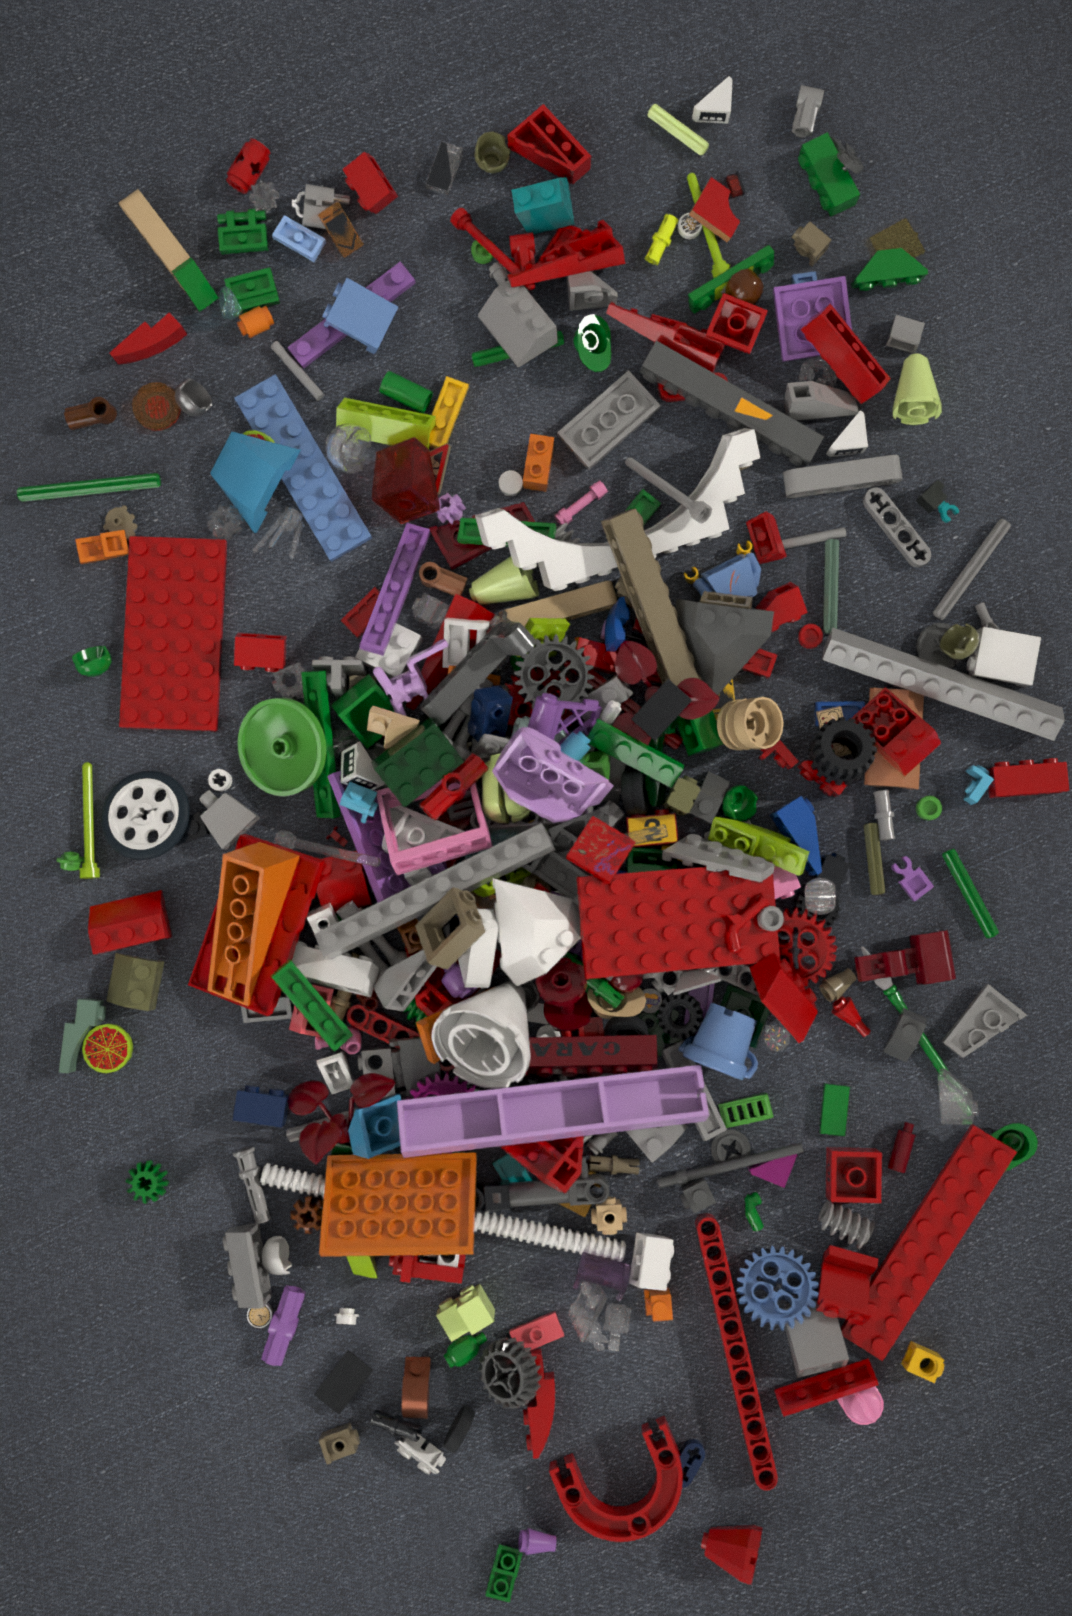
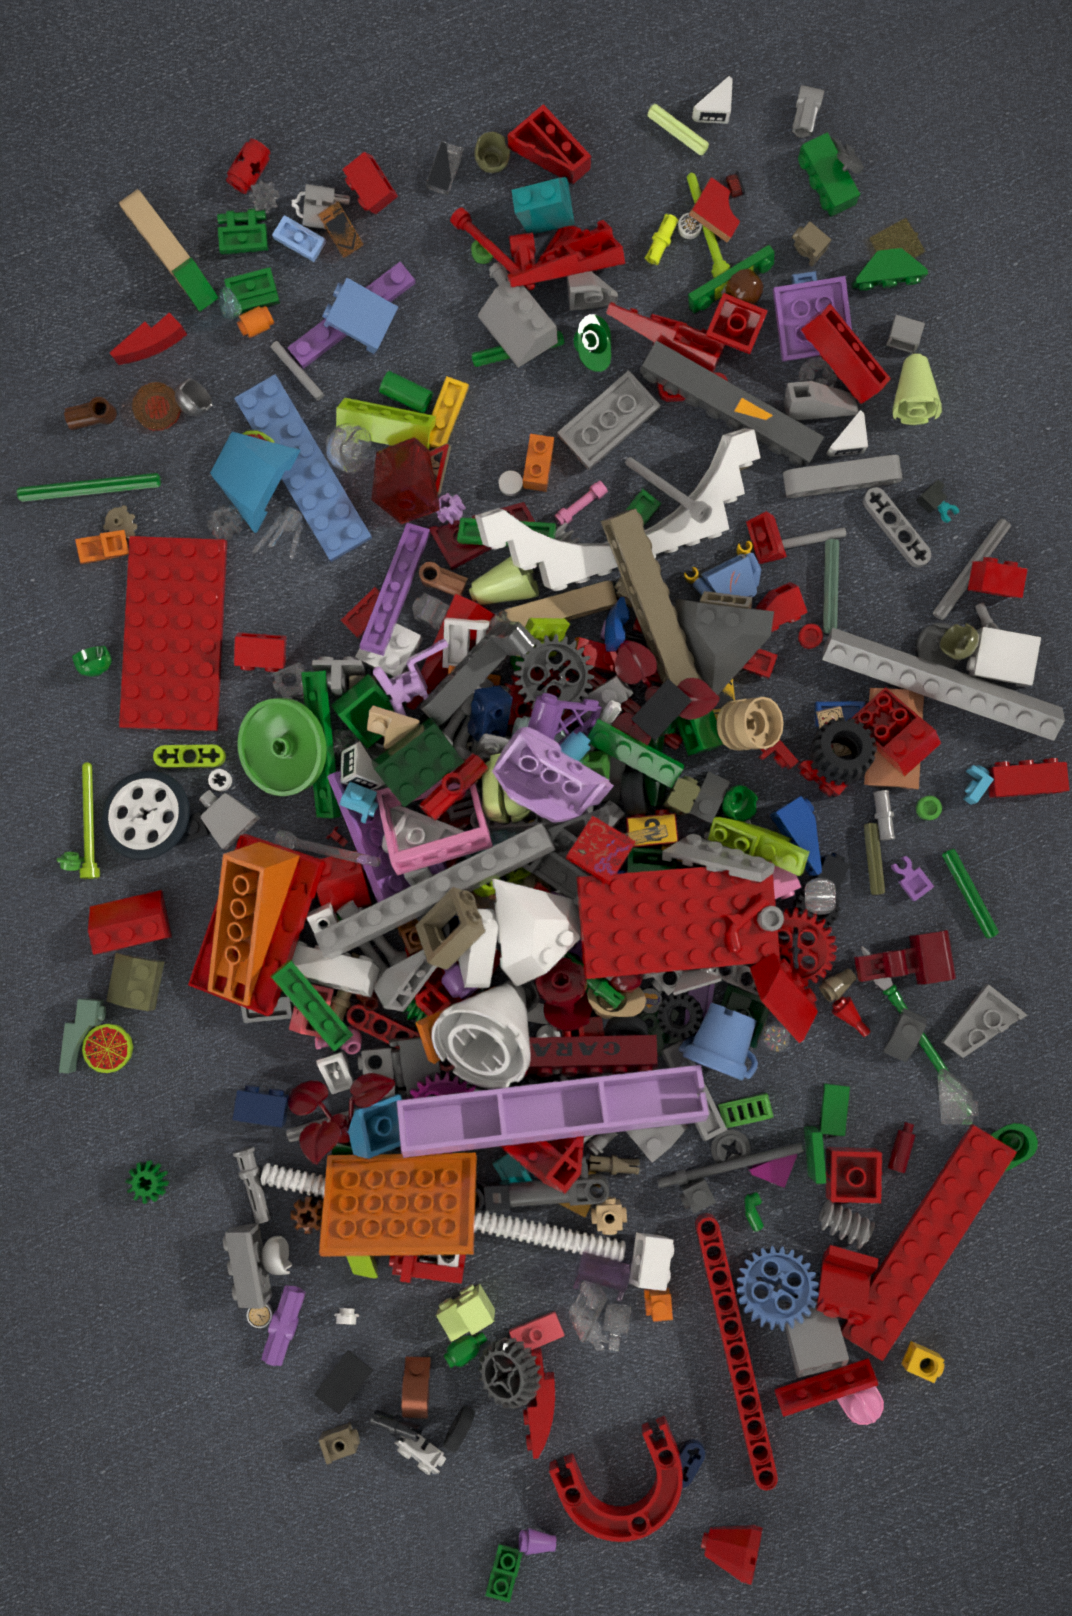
none -> lime beam [153,745,226,768]
none -> green tile [804,1126,826,1184]
none -> red brick [968,557,1028,598]

